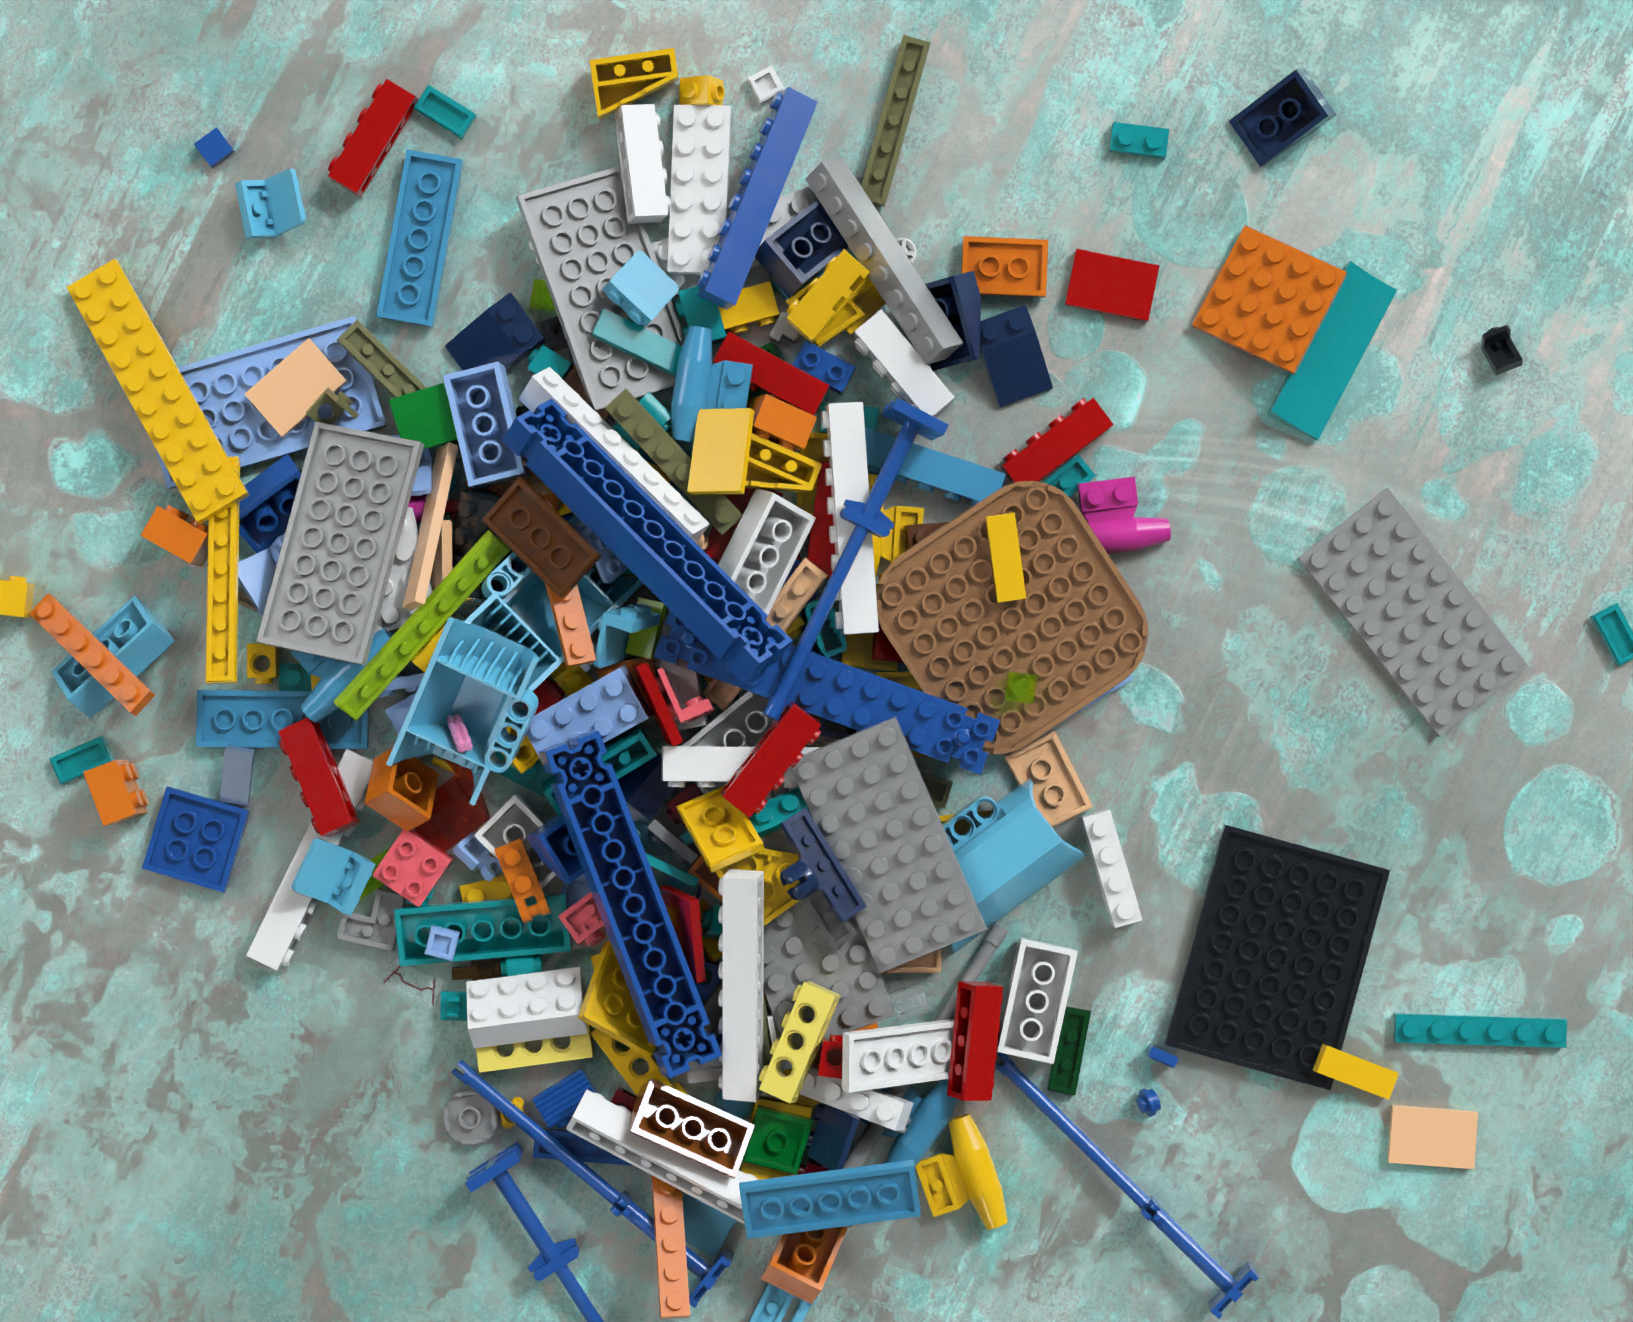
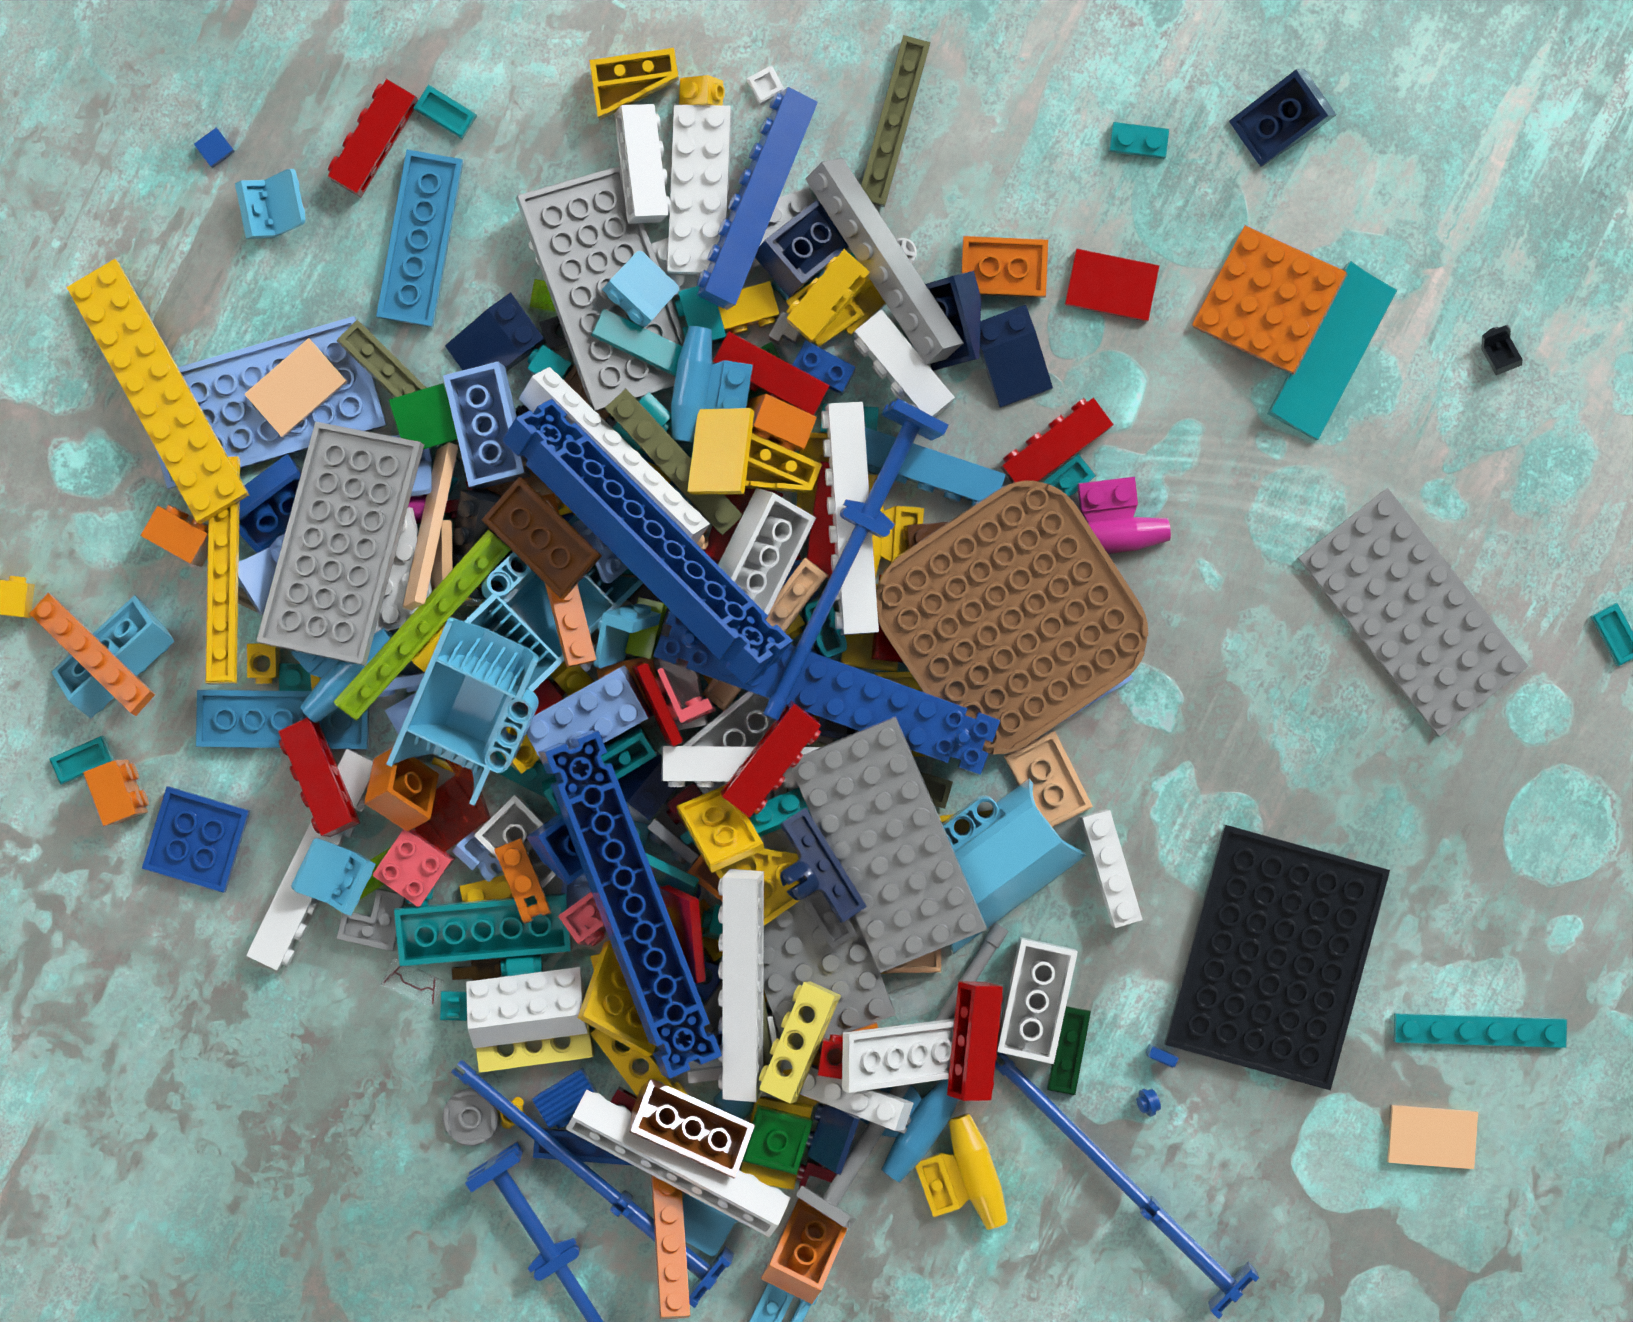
sand blue tile [219,745,255,806] -> none
olive bracket [306,388,359,425] -> none
light blue tile [425,925,460,961] -> none
bright pink axle [446,713,473,753] -> none
dark azure plate [739,1160,921,1239] -> none
yellow tile [985,512,1026,603] -> none
clear neon green plate [1004,671,1037,704] -> none
yellow tile [1313,1044,1399,1100] -> none

